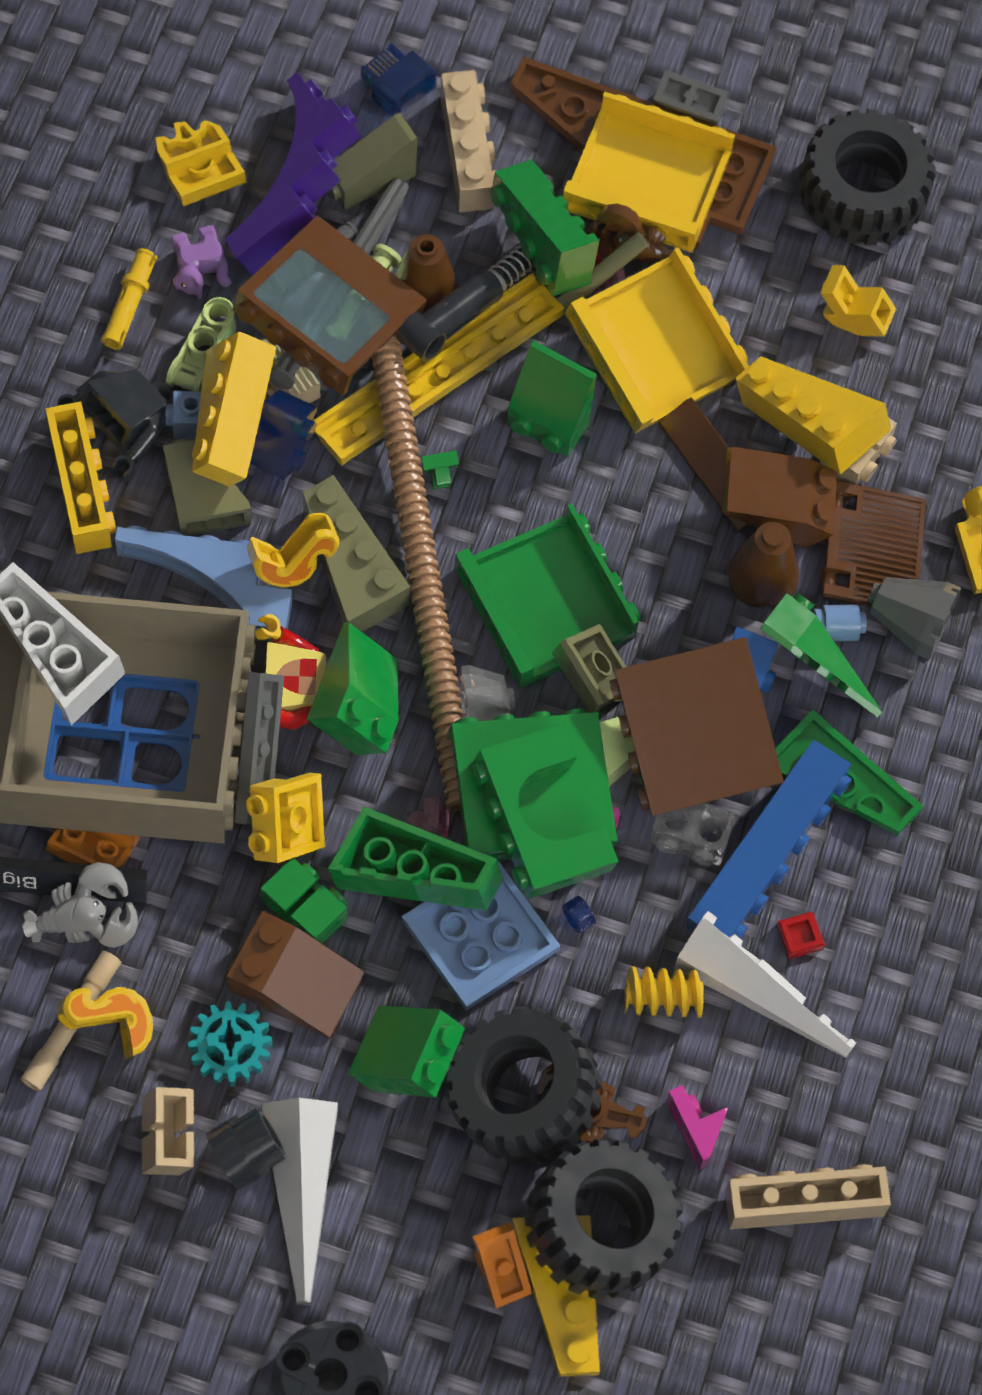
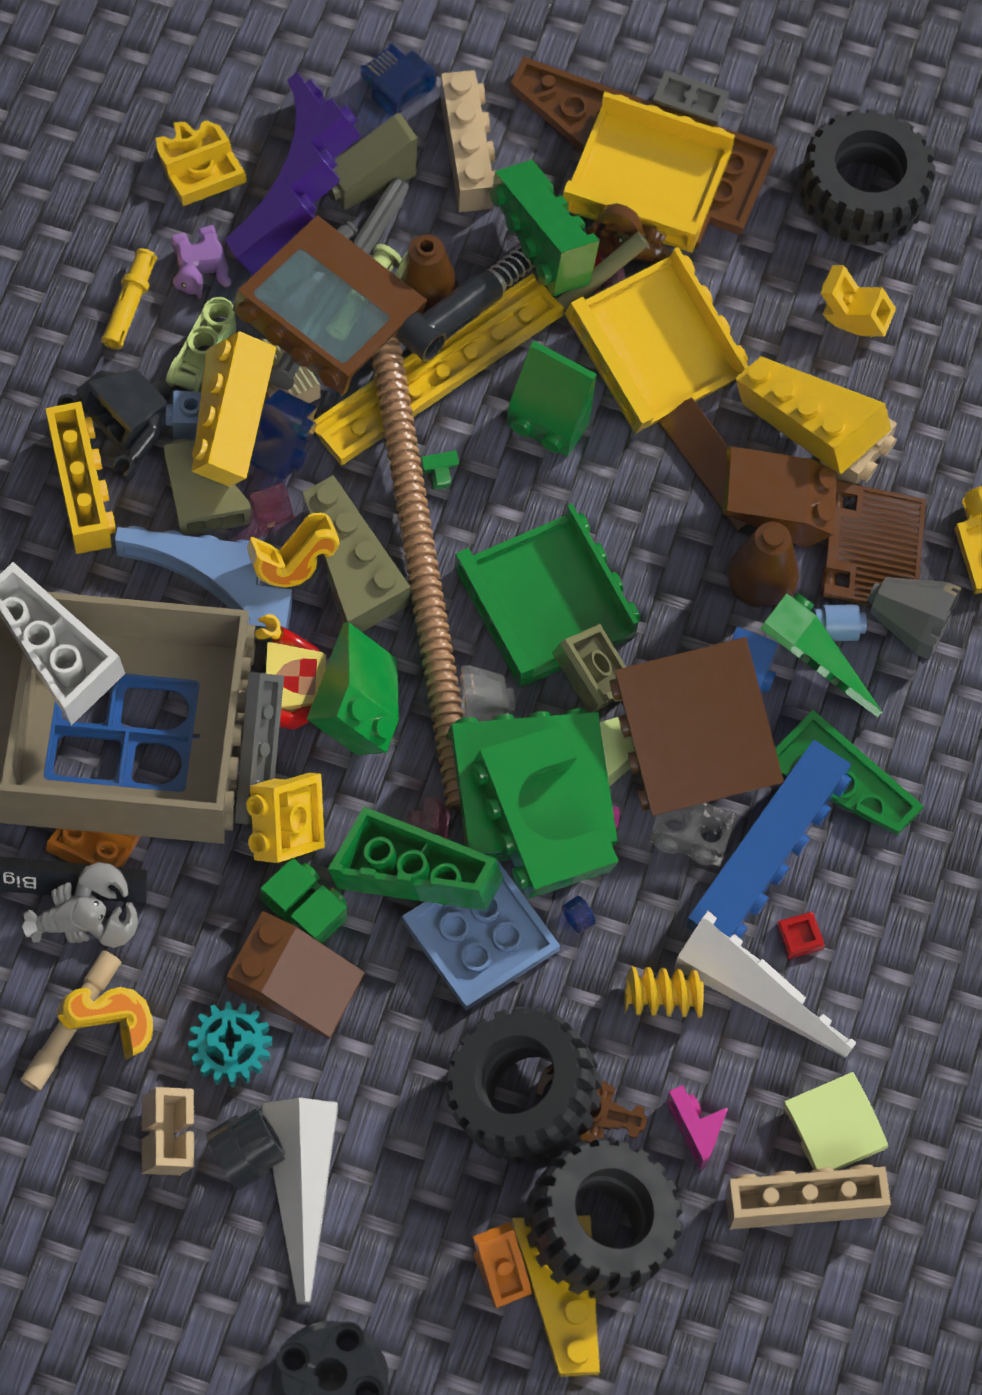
green brick [348,1005,465,1098] -> none
none -> clear pink tile [249,483,295,531]
none -> yellowish green slope [784,1072,888,1171]

